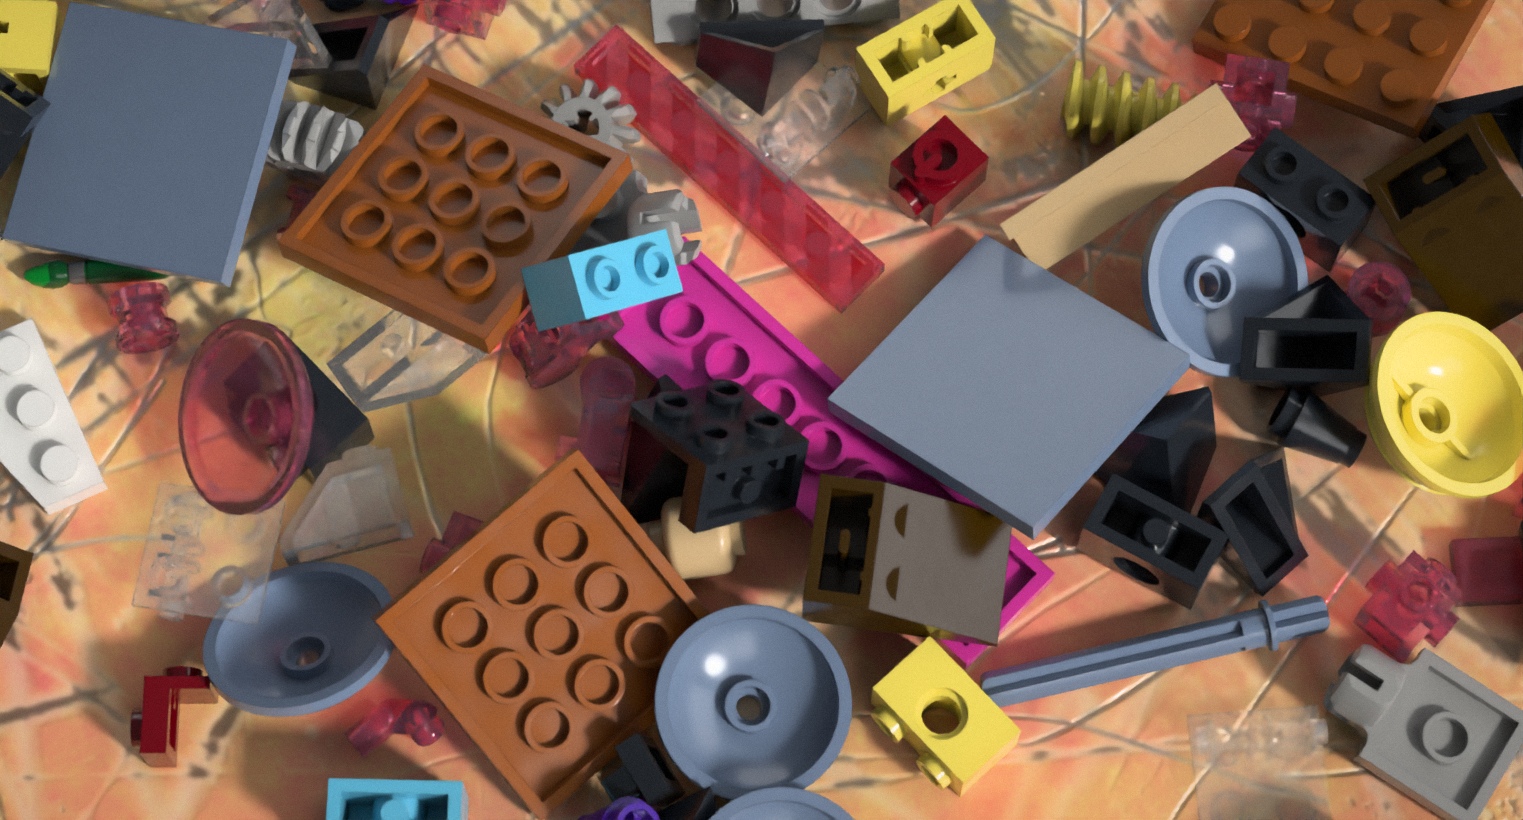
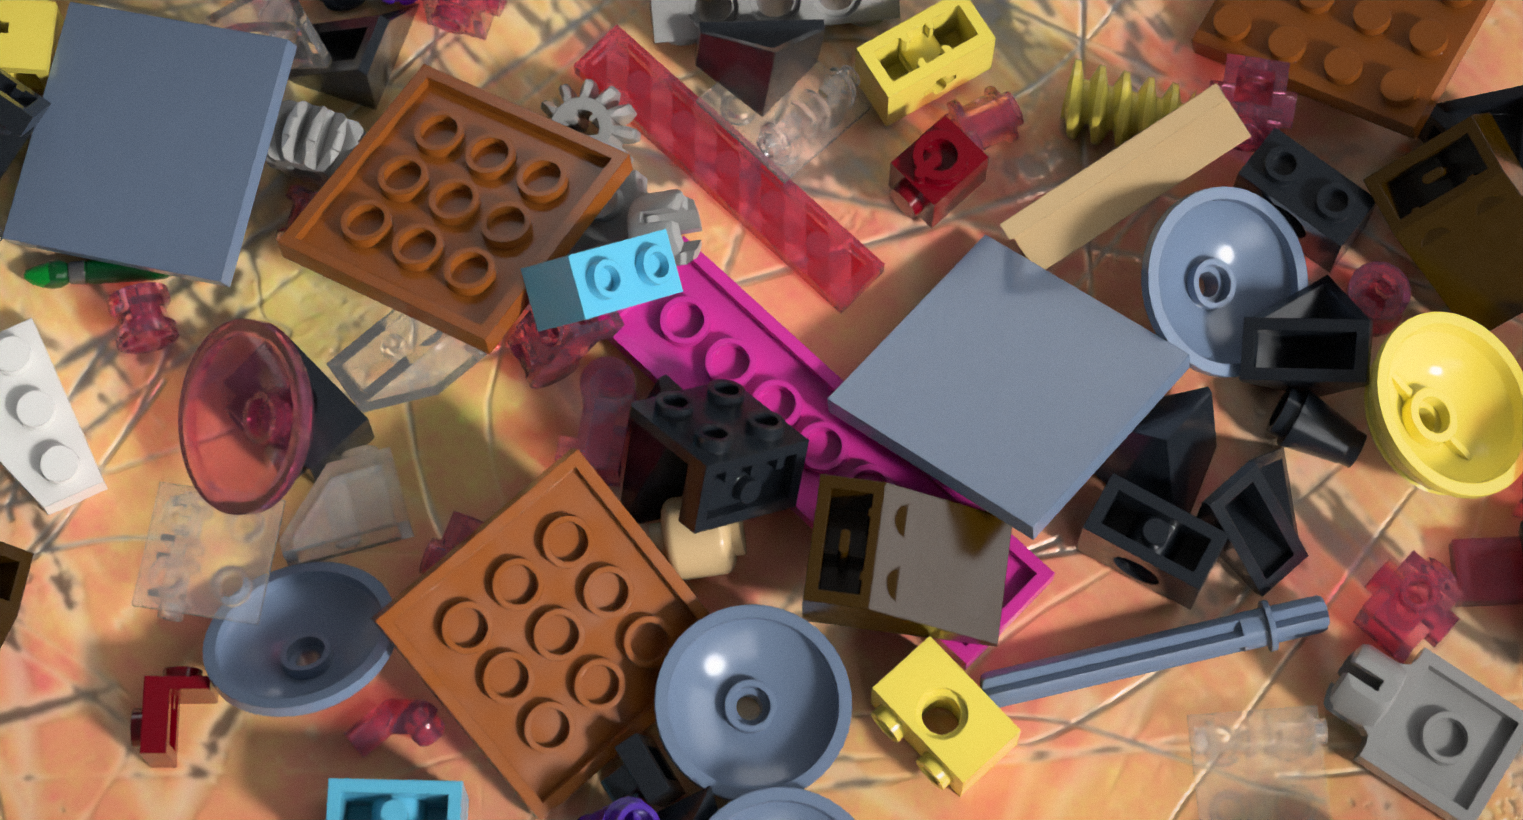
none -> clear pink brick [945,85,1024,152]

